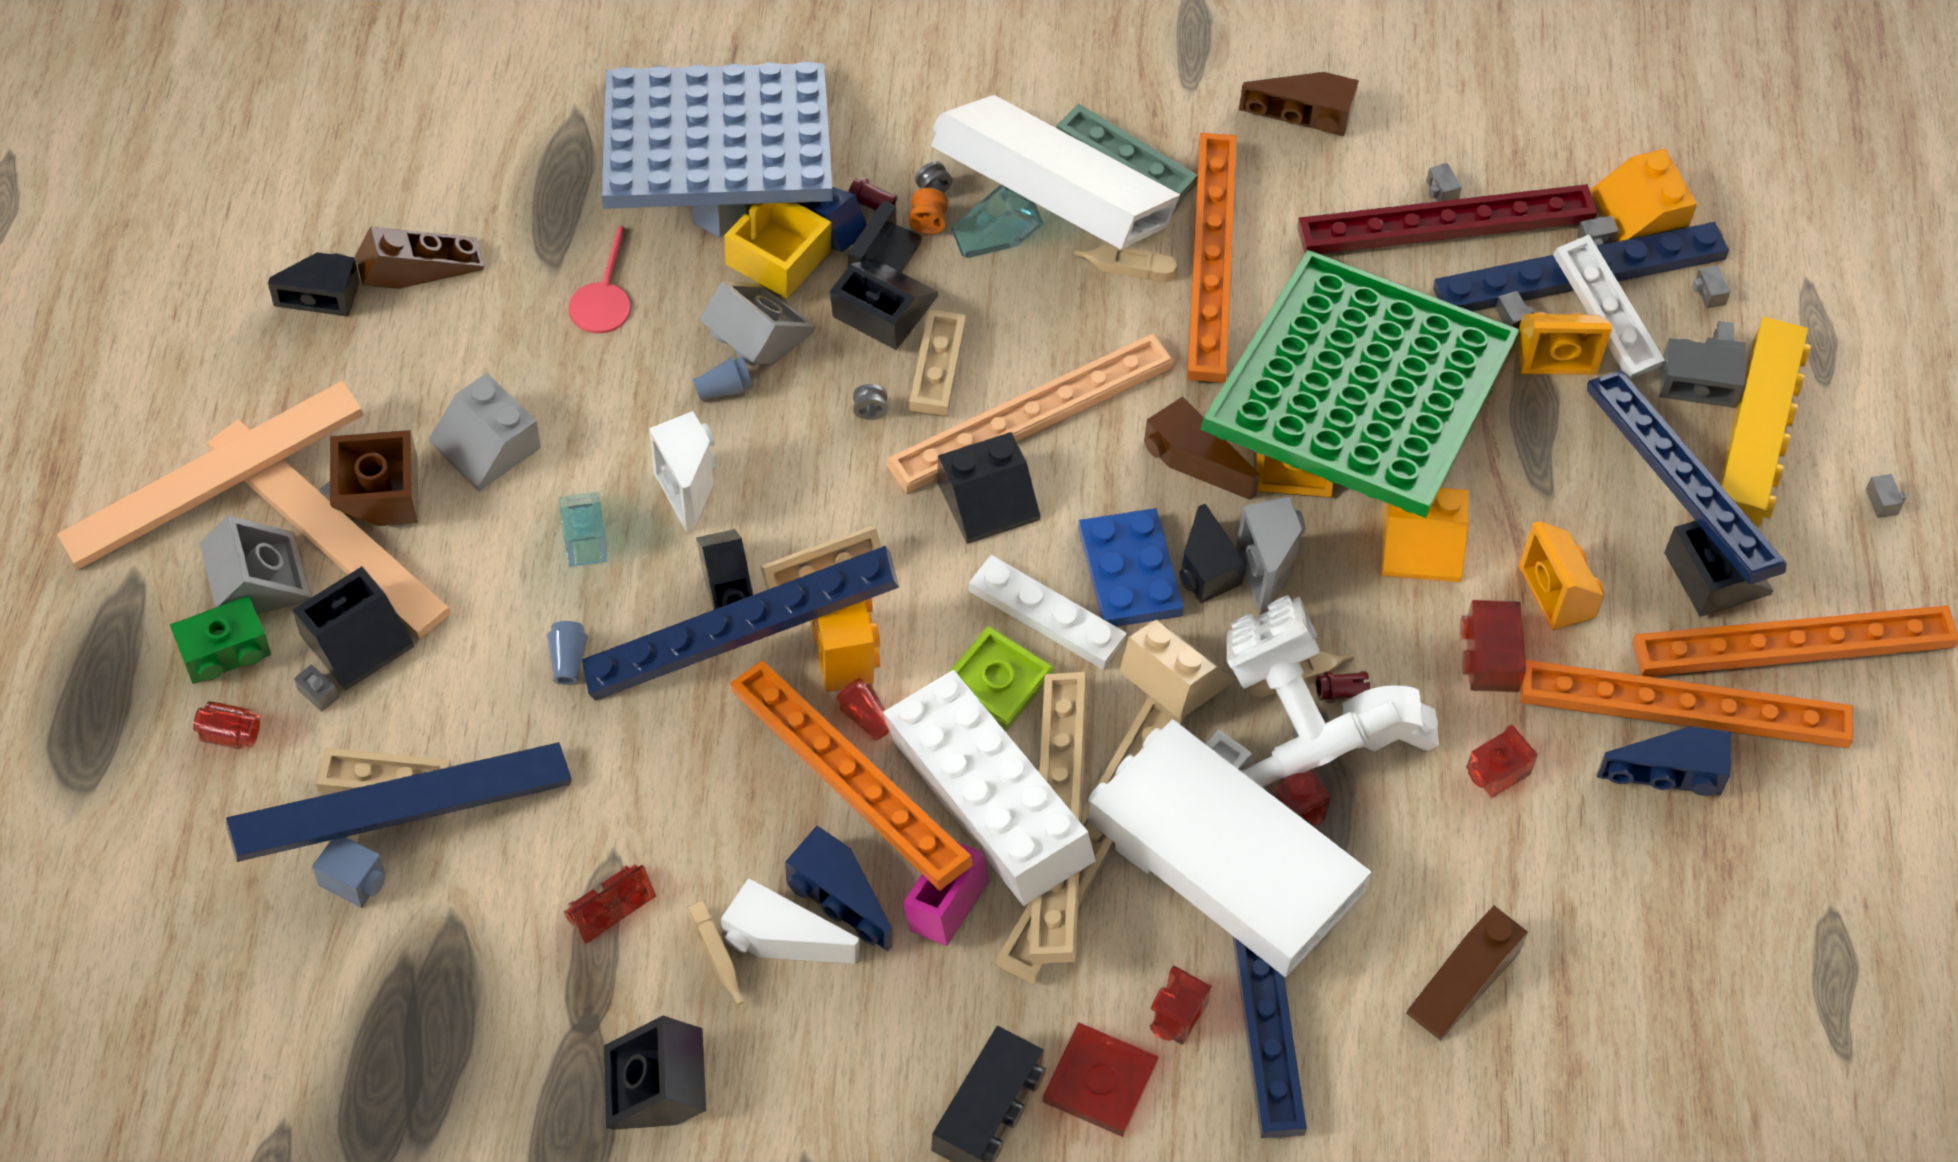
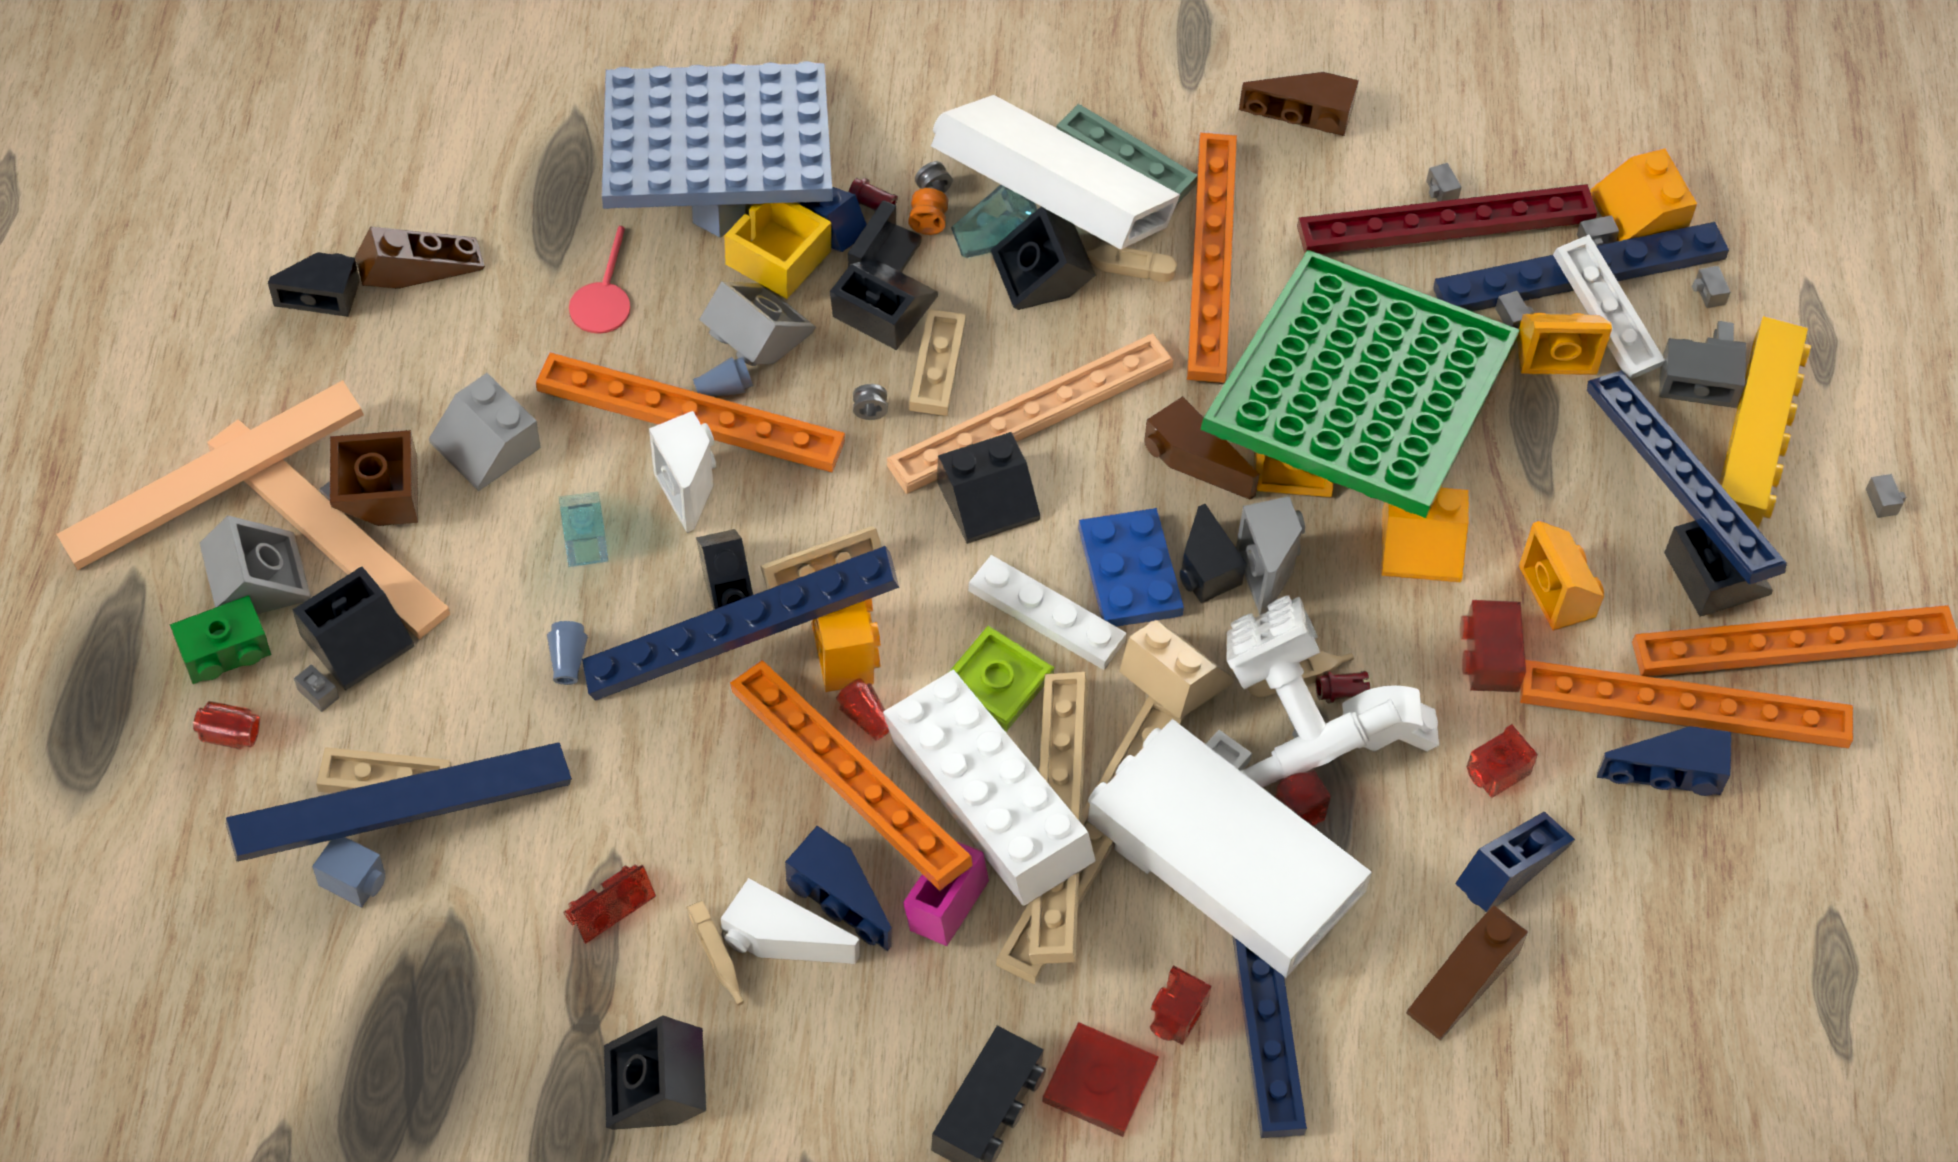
none -> orange plate [536,352,845,472]
none -> black slope [990,206,1096,310]
none -> dark blue slope [1455,811,1575,912]

